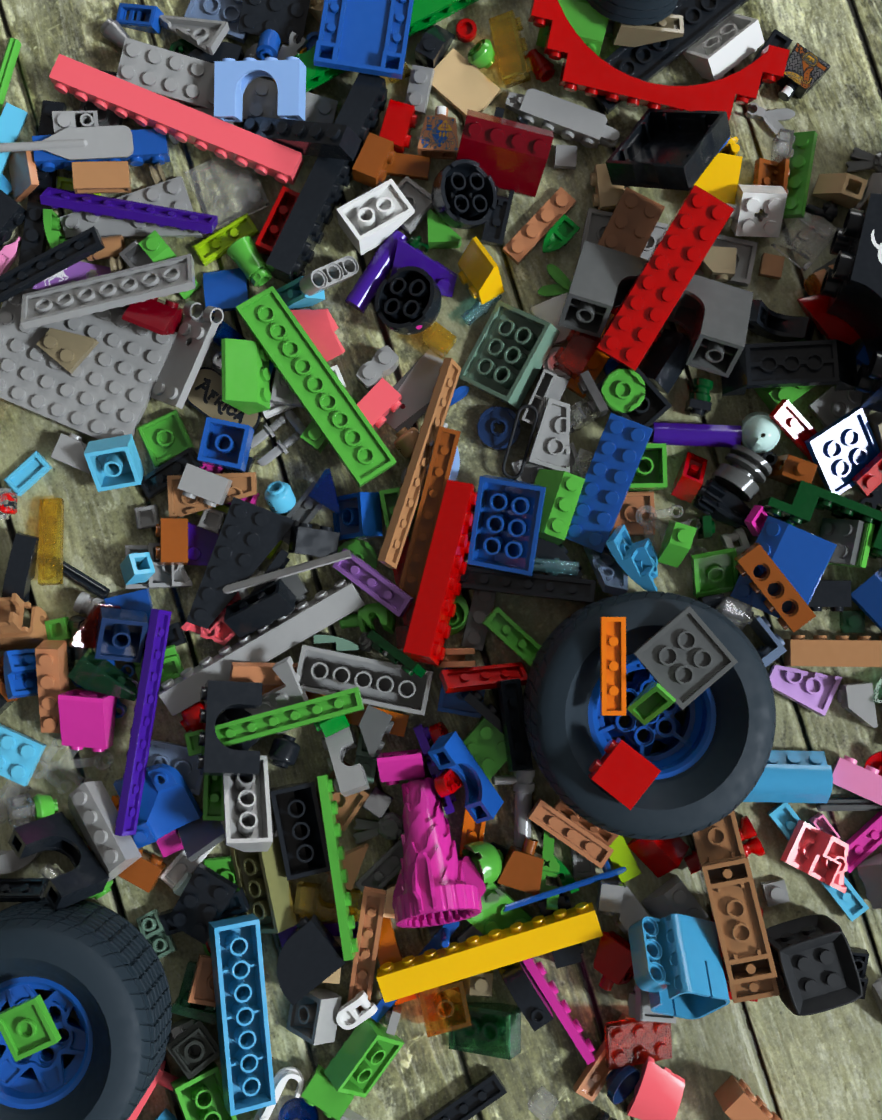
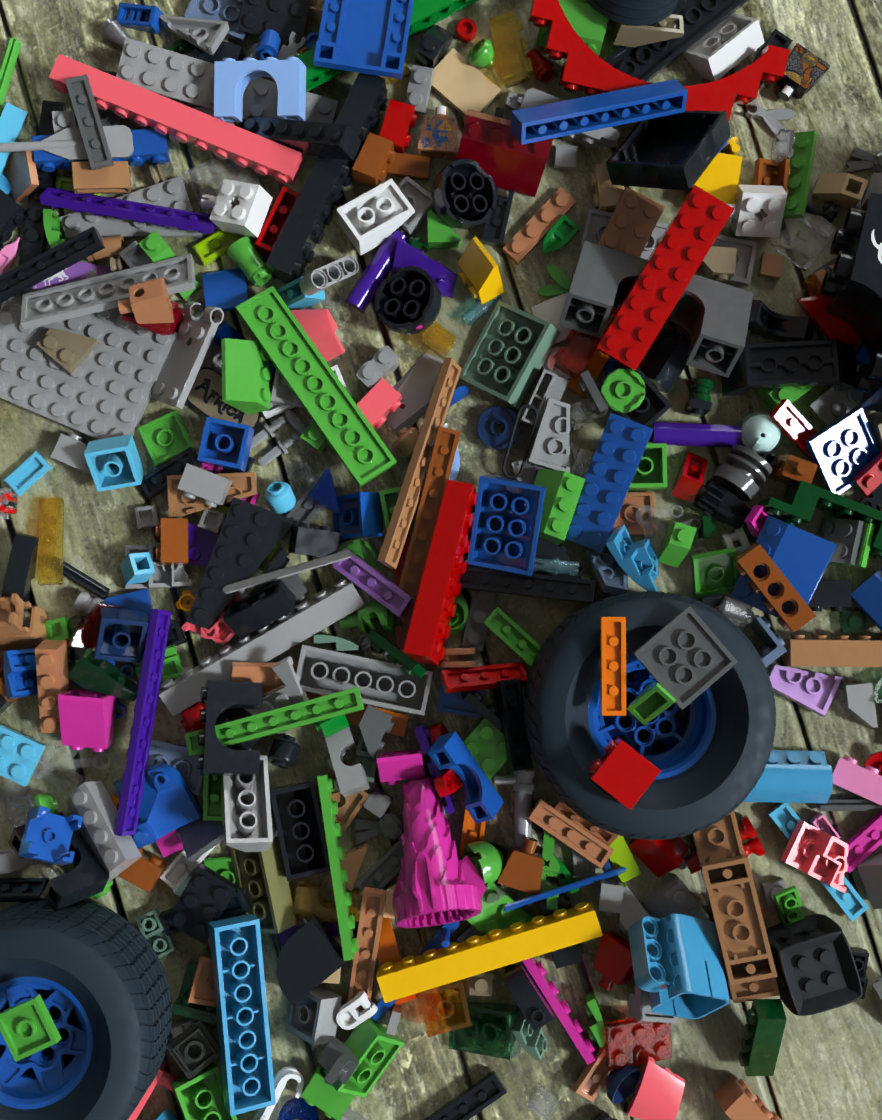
none -> blue panel [18,806,83,866]
none -> dark grey plate [65,74,114,171]
none -> nougat torso [118,277,174,324]
none -> light orange plate [176,590,196,615]
none -> white brick [201,179,273,238]
none -> dark grey brick [317,1037,359,1085]
none -> blue brick [511,79,688,145]
none -> sand green slope [512,1011,548,1061]
none -> bright green slope [583,991,605,1048]
none -> dark green brick [739,999,787,1076]
none -> bright green slope [774,885,804,927]

